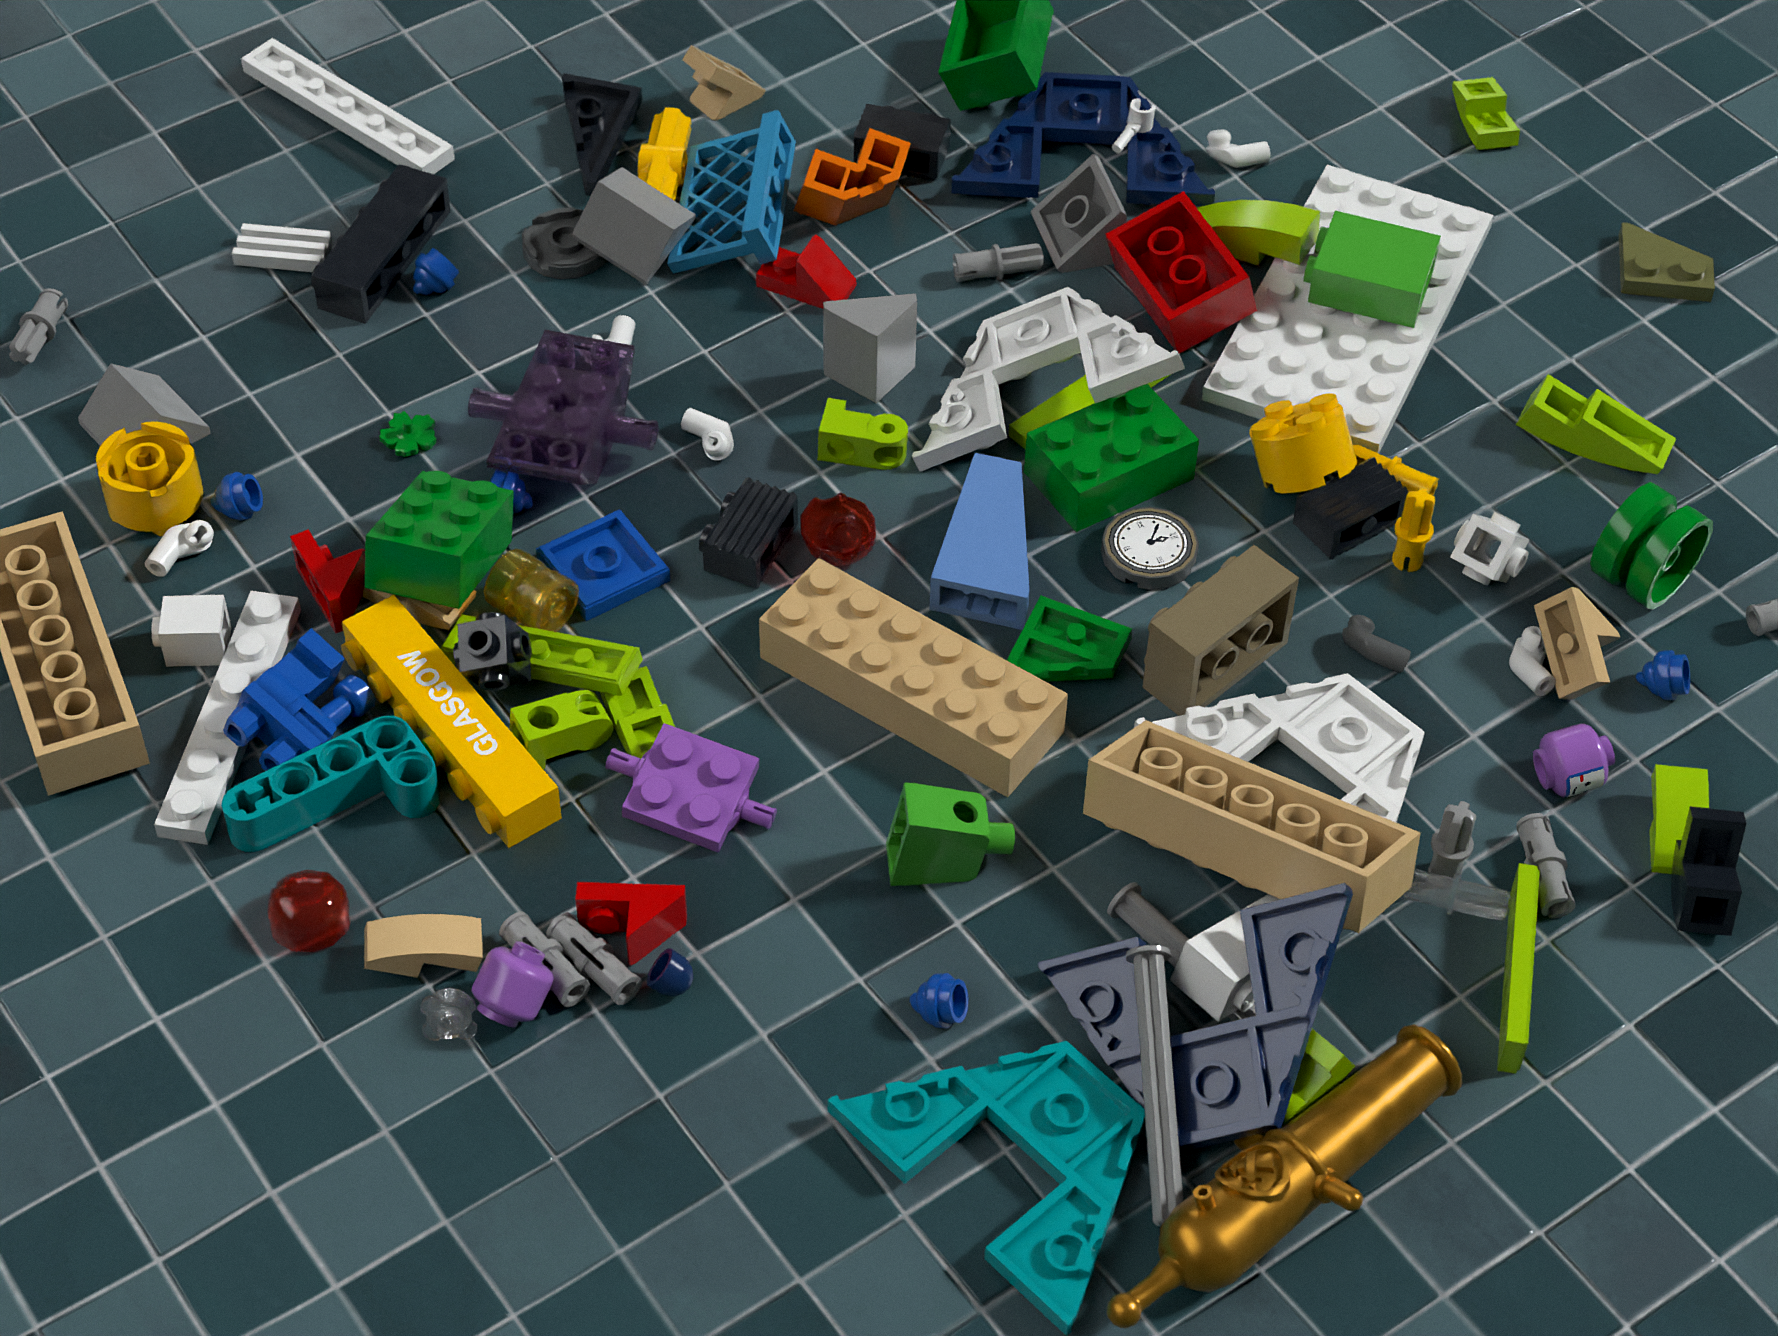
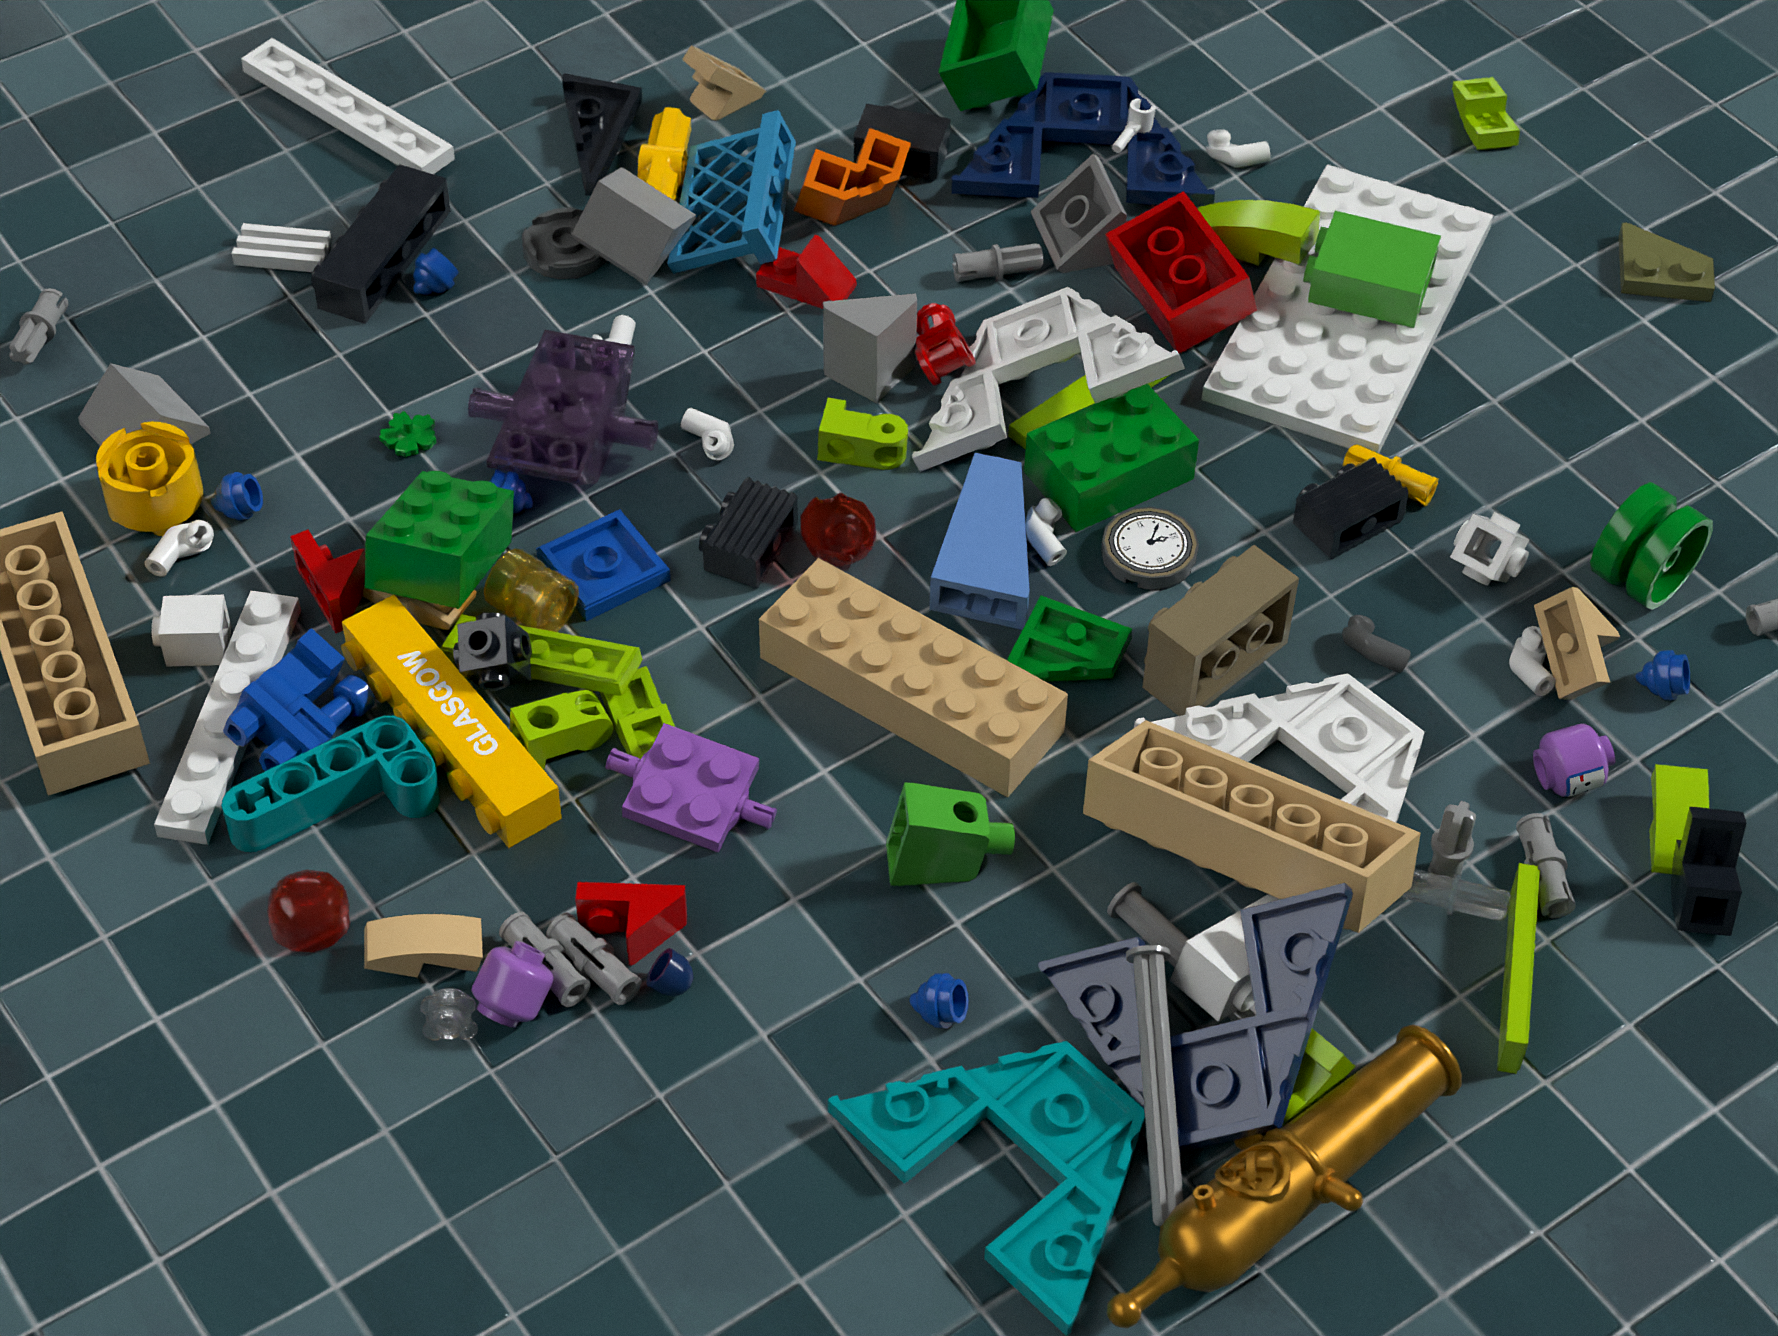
yellow brick [1249,393,1357,493] -> none
yellow axle [1392,487,1435,572] -> none
lime slope [1516,374,1676,474] -> none
none -> red connector [915,303,976,386]
none -> white arm [1025,498,1067,566]

